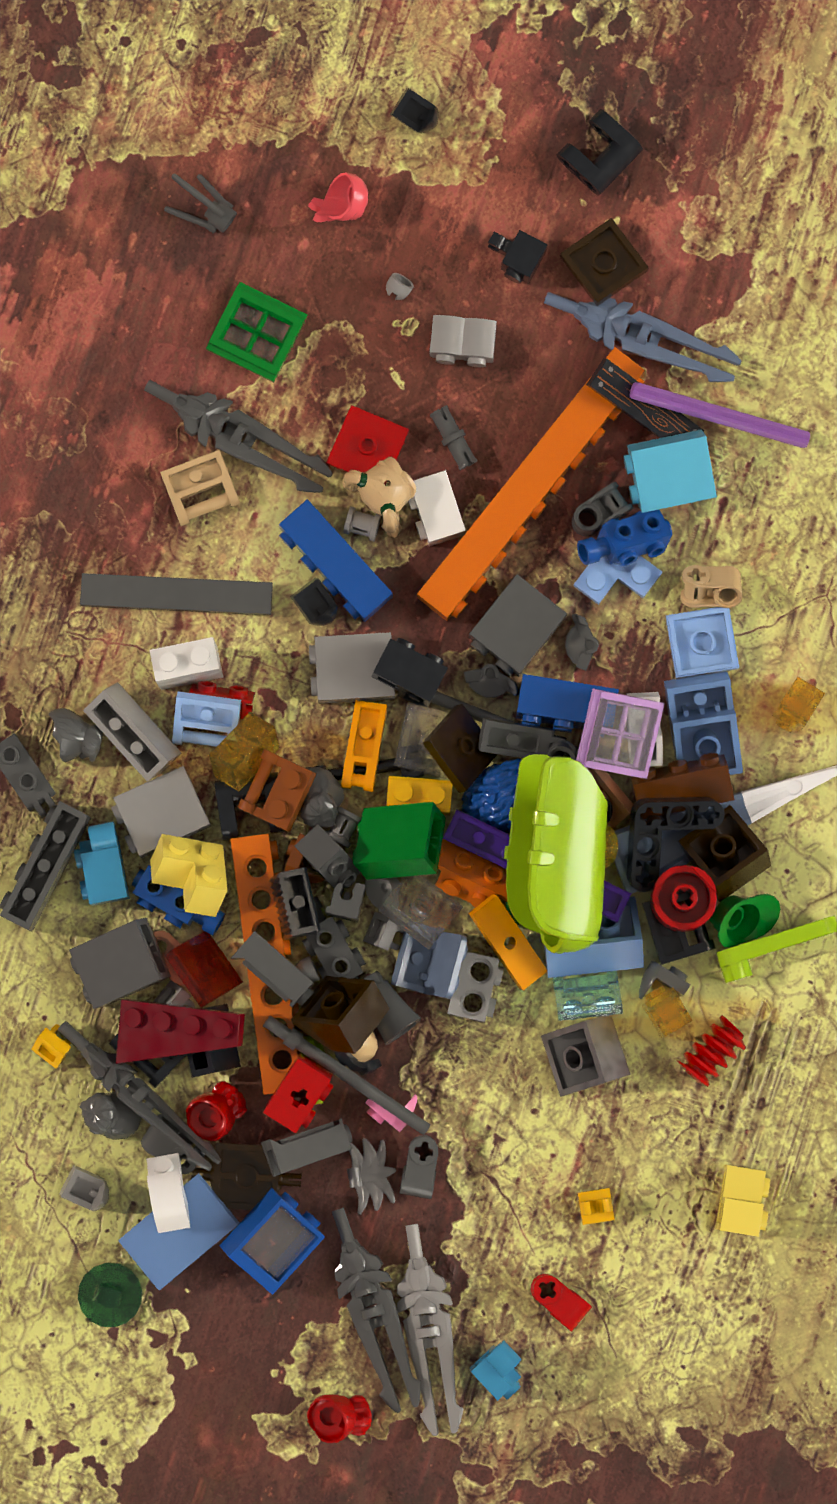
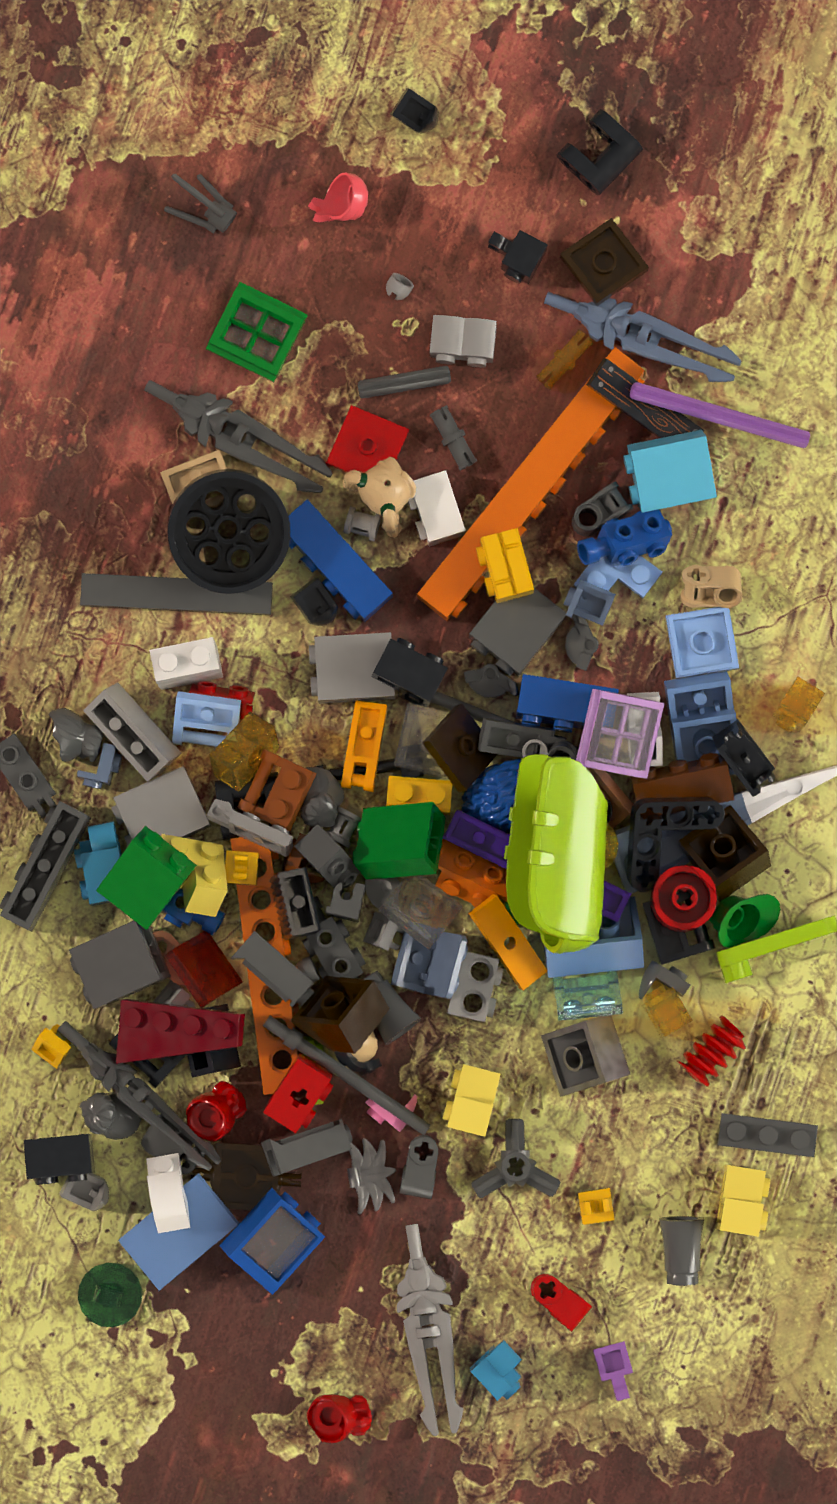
dark grey sword [332,1207,421,1413] -> none
none -> black brick [23,1134,95,1185]
none -> sand blue bracket [77,743,122,789]
none -> green brick [96,825,197,930]
none -> black wheel [167,469,291,594]
none -> light grey hinge [207,799,293,857]
none -> yellow tile [225,850,259,886]
none -> dark grey axle [357,366,451,398]
none -> light yellow brick [443,1064,501,1137]
none -> dark grey bush [471,1119,561,1198]
none -> yellow brick [476,528,534,603]
none -> light grey hinge [522,739,549,758]
none -> clear yellow pin [536,330,593,390]
none -> sand blue bracket [563,580,616,626]
none -> medium lavender plate [593,1341,633,1401]
none -> dark grey plant [659,1216,704,1286]
none -> black hinge [712,719,775,797]
none -> dark grey plate [717,1113,818,1157]

